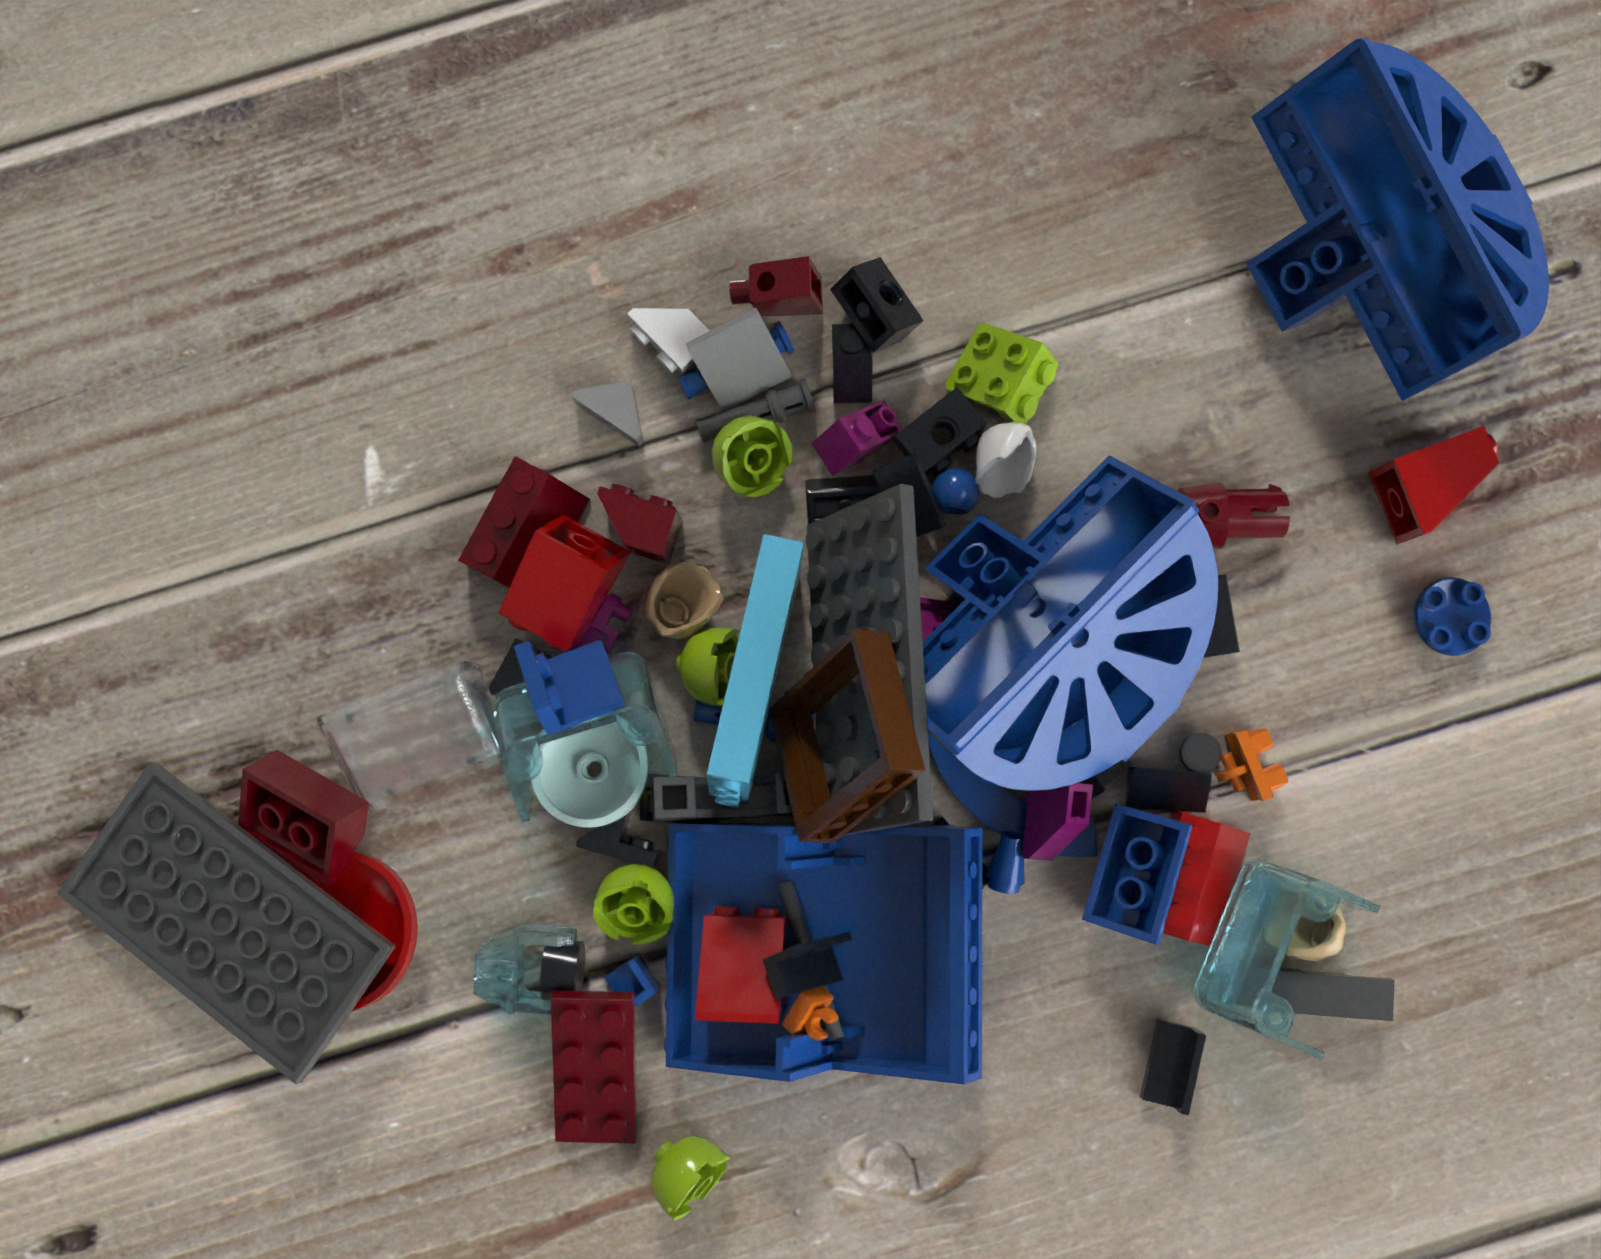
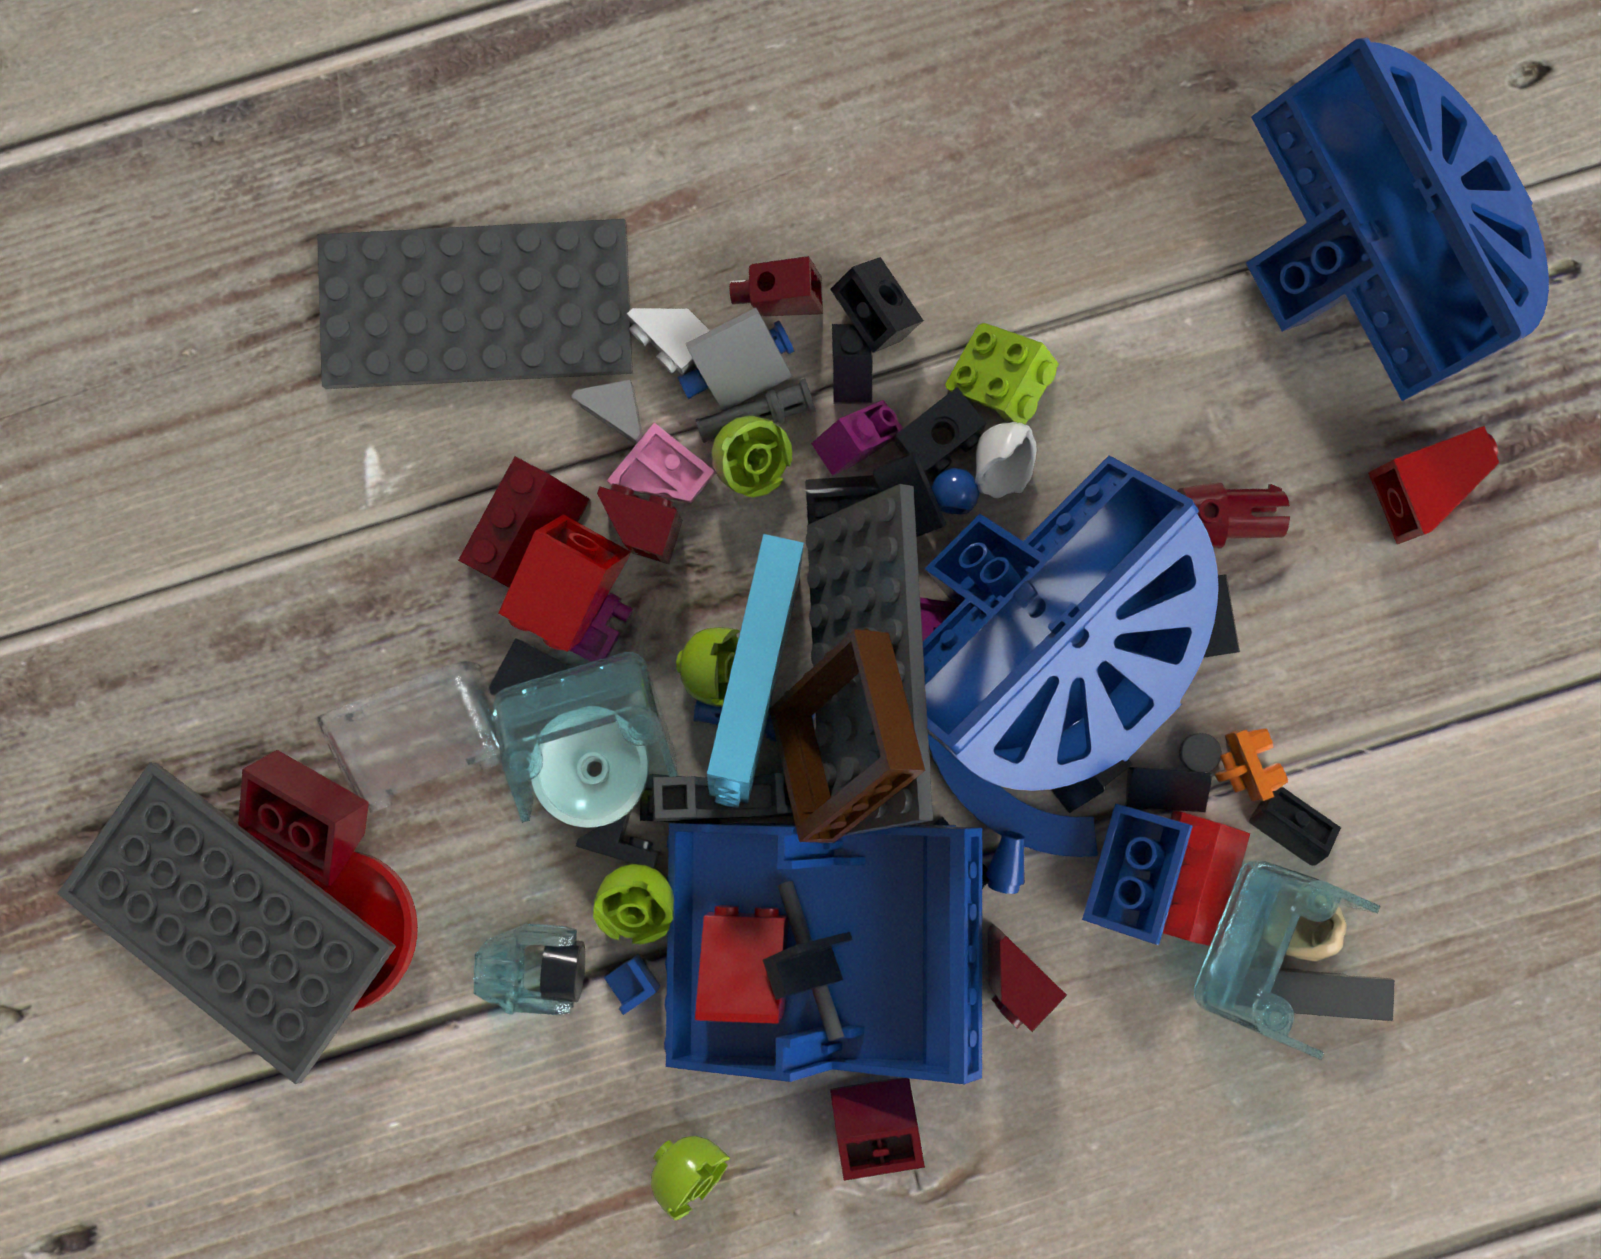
blue bracket [514,640,624,736] -> none
dark red plate [551,991,637,1144] -> none
tan hair [645,561,724,641] -> none
orange tile [781,987,839,1041] -> none
magenta slope [1022,783,1093,861] -> none
black panel [1140,1018,1206,1115] -> none
blue dish [1414,577,1491,656] -> none
none -> dark grey plate [317,219,633,389]
none -> bright pink wing [607,423,716,503]
none -> dark red slope [830,1077,925,1181]
none -> dark red slope [988,924,1067,1032]
none -> black slope [1249,787,1341,866]

